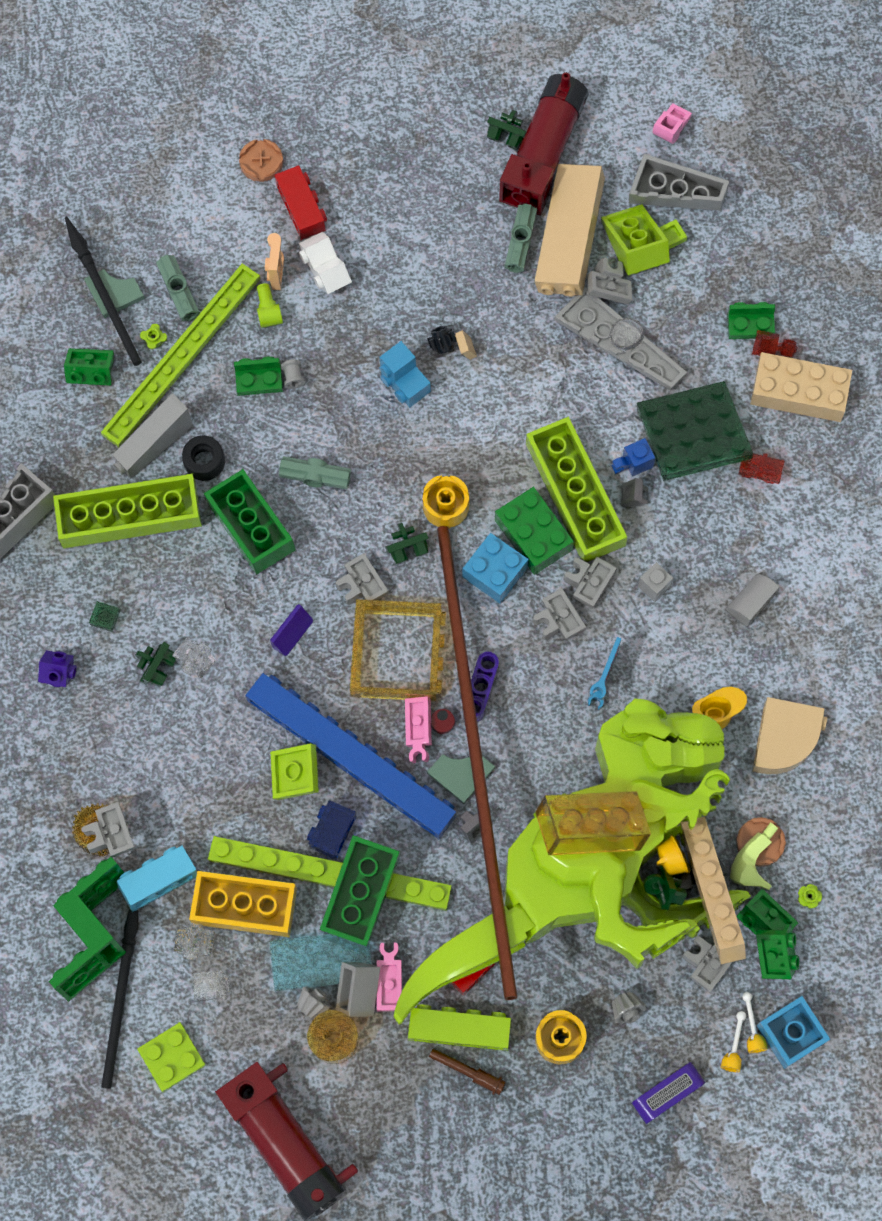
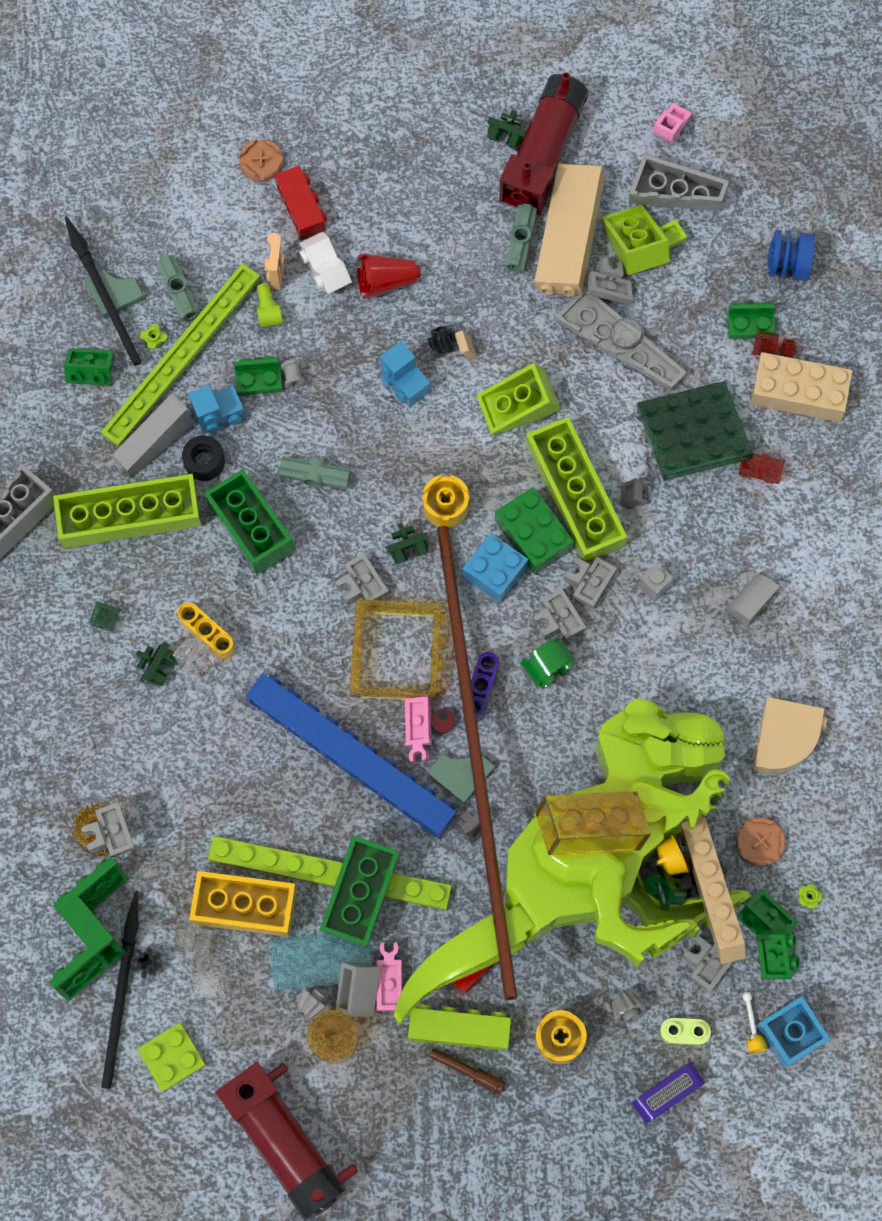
dark purple brick [38,650,77,687] -> none
medium azure brick [117,846,197,912] -> none
dark purple slope [270,604,313,656] -> none
lime plate [270,743,319,800] -> none
clear blue brick [307,800,357,860] -> none
dark azure flag [588,637,622,710] -> none
blue brick [611,438,655,477] -> none
yellow piece [692,687,747,729] -> none
hinge [720,1011,746,1073] -> none
yellowish green animal [730,822,778,890] -> none
none -> black gear [131,947,163,979]
none -> yellow beam [177,602,235,660]
none -> dark azure brick [188,385,246,434]
none -> red cone [357,253,421,299]
none -> lime slope [476,363,561,435]
none -> green brick [520,636,575,690]
none -> yellowish green plate [660,1018,711,1046]
none -> blue wheel [767,229,815,281]

